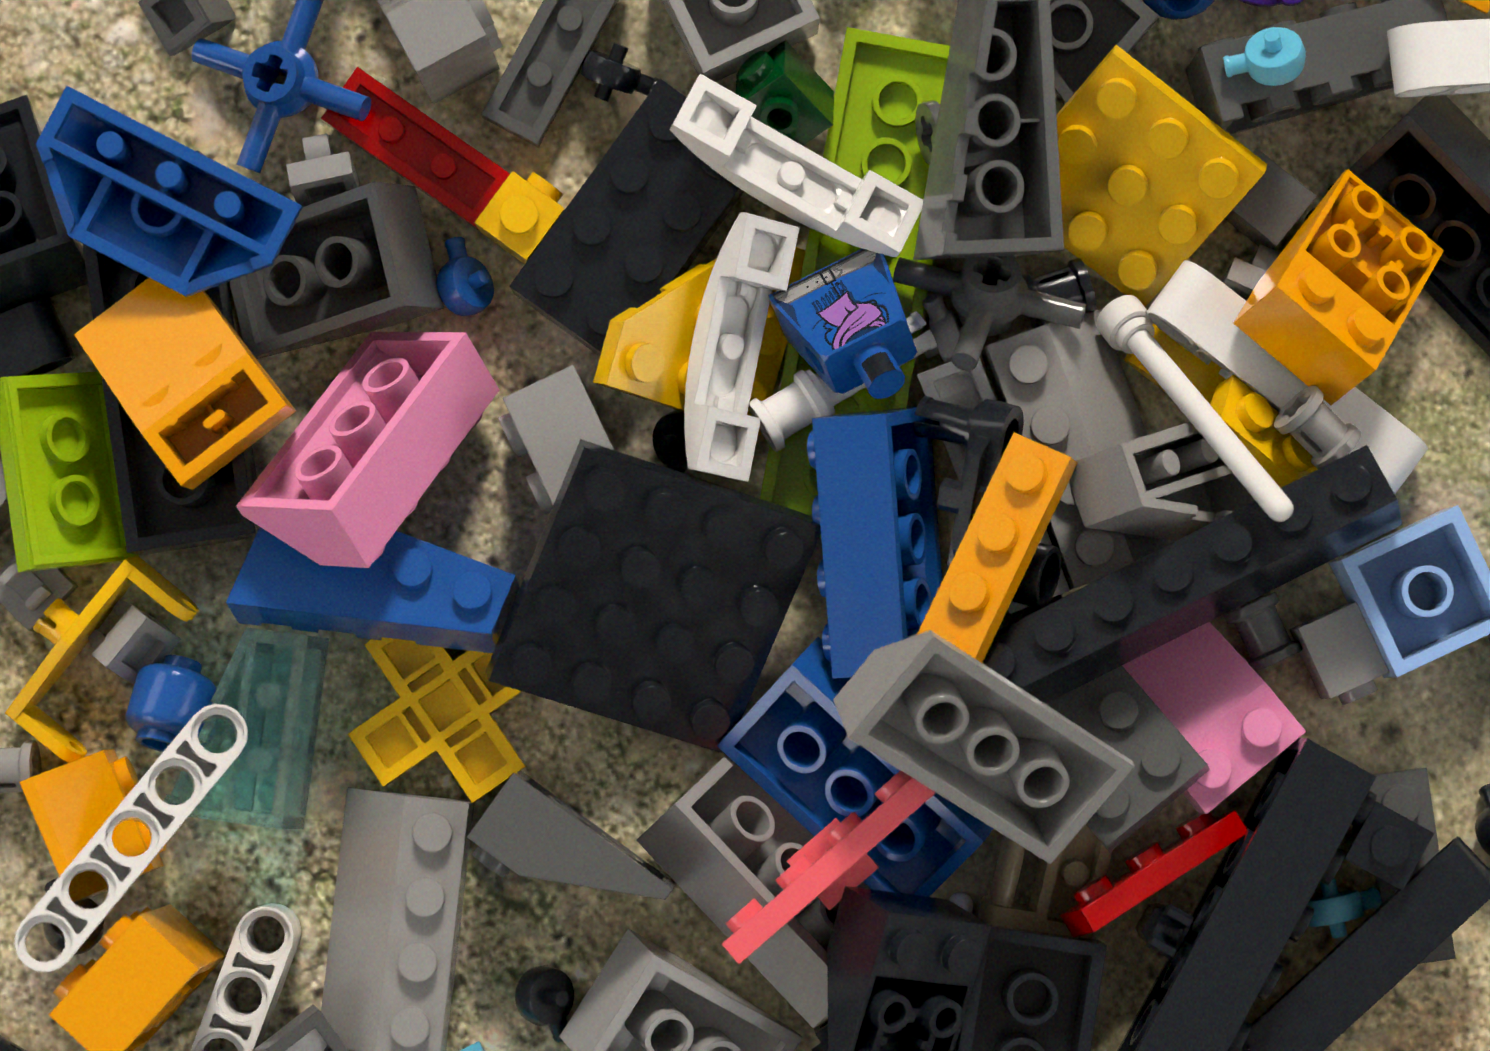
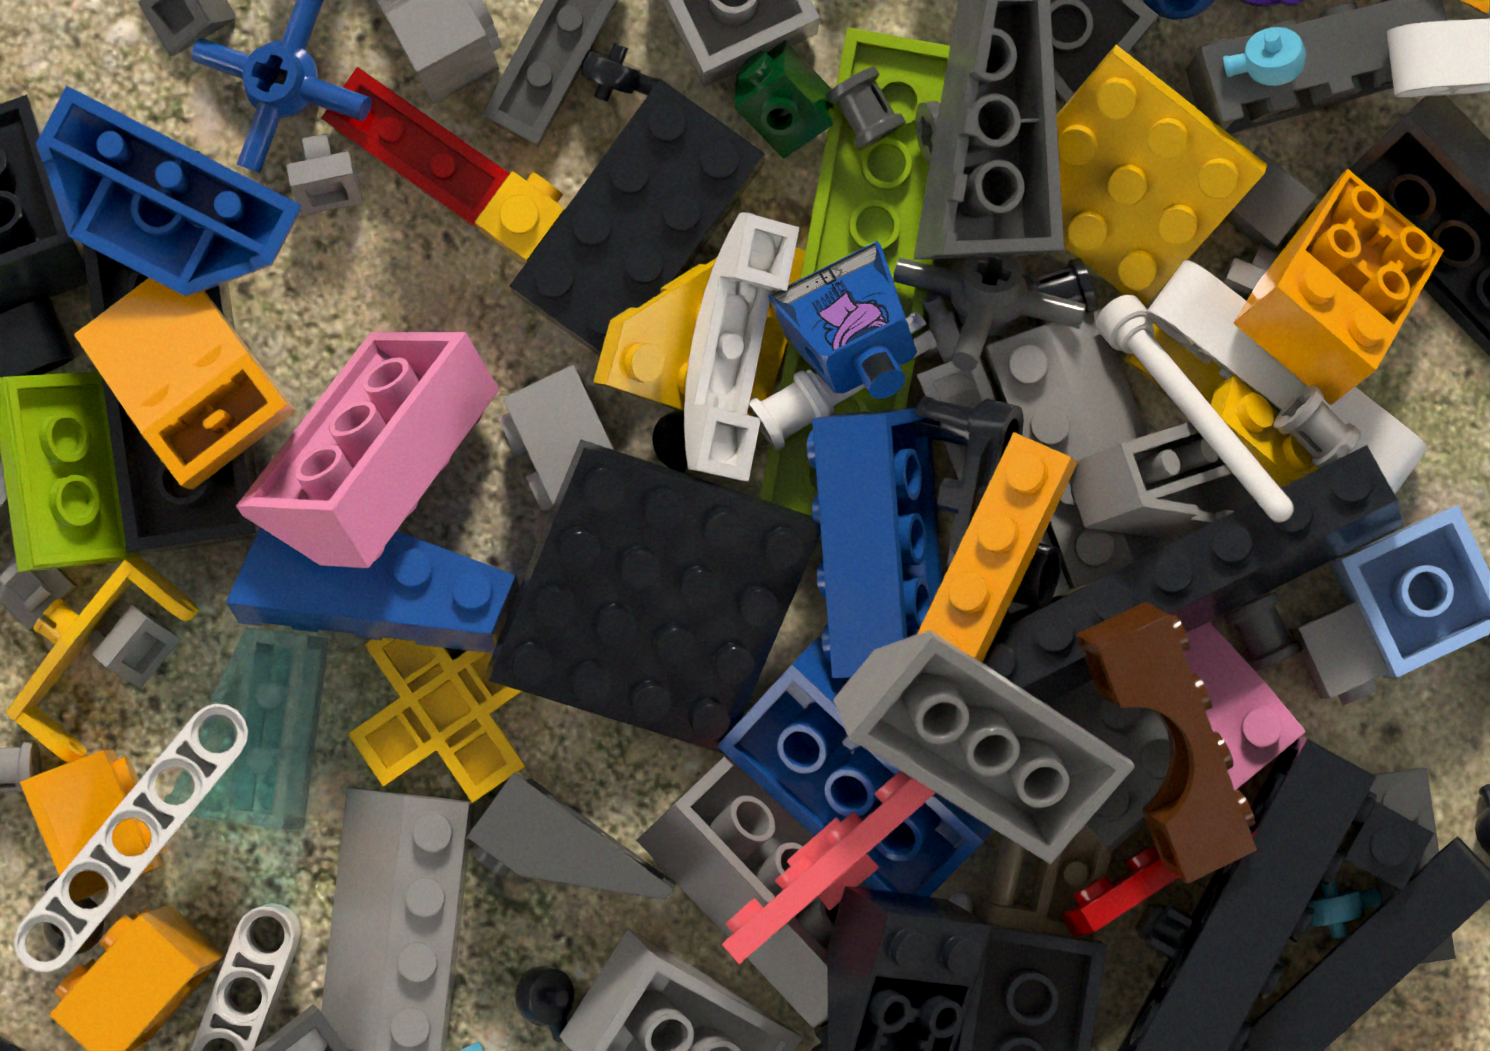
blue head [125,655,218,752] -> none
dark grey slope [229,181,444,359] -> none
blue piece [436,237,494,316] -> none
white slope [669,74,923,258] -> none
none -> dark grey bush [825,66,906,151]
none -> reddish brown arch [1075,602,1257,884]

